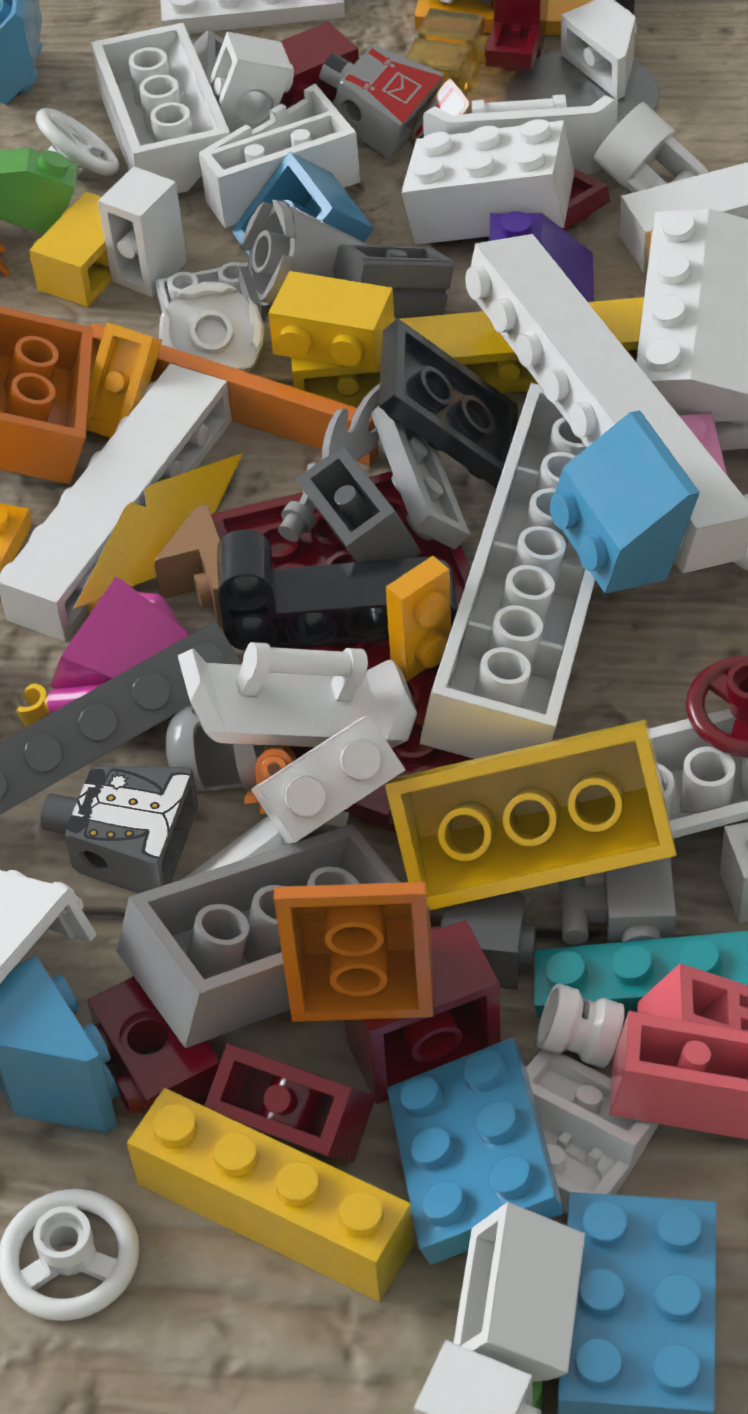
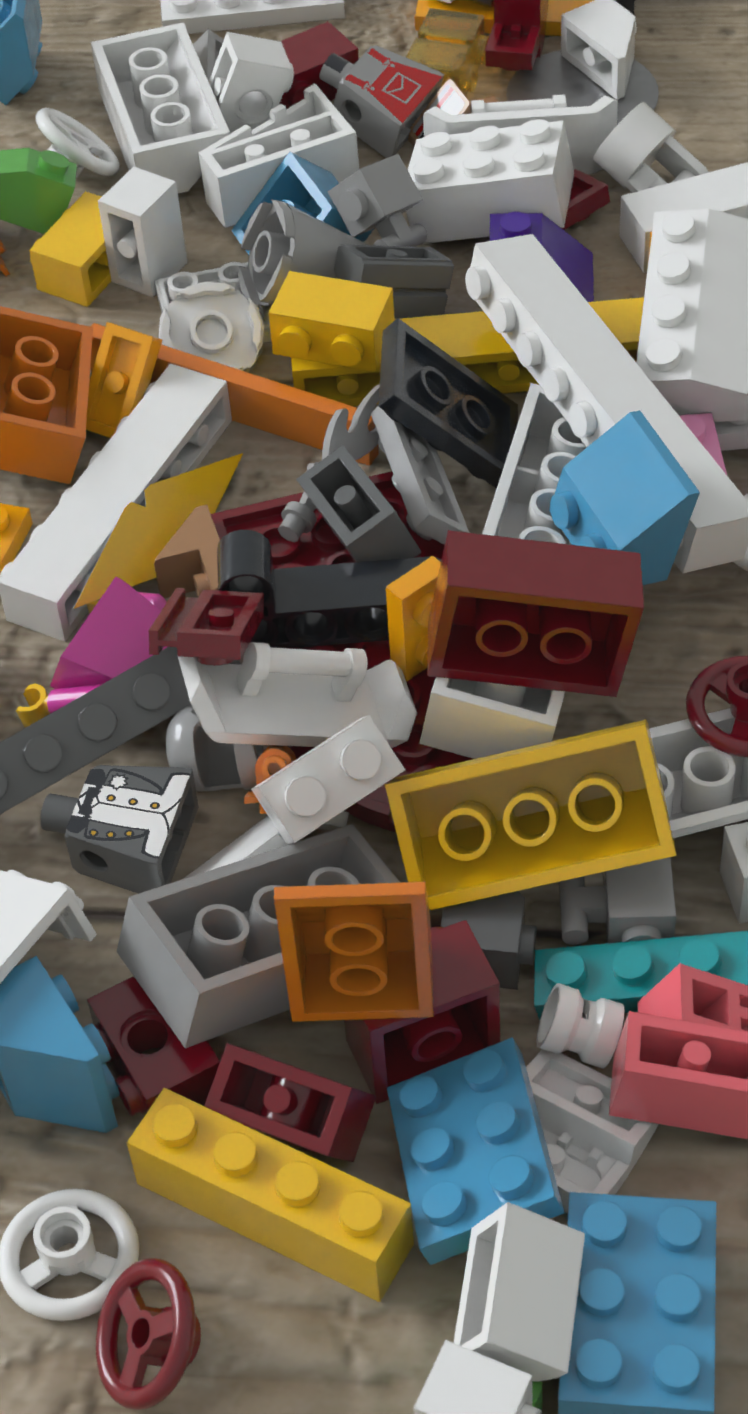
none -> dark red piece [96,1258,201,1410]
none -> dark red plate [149,588,264,666]
none -> light grey brick [328,154,427,247]
none -> dark red brick [427,530,644,697]

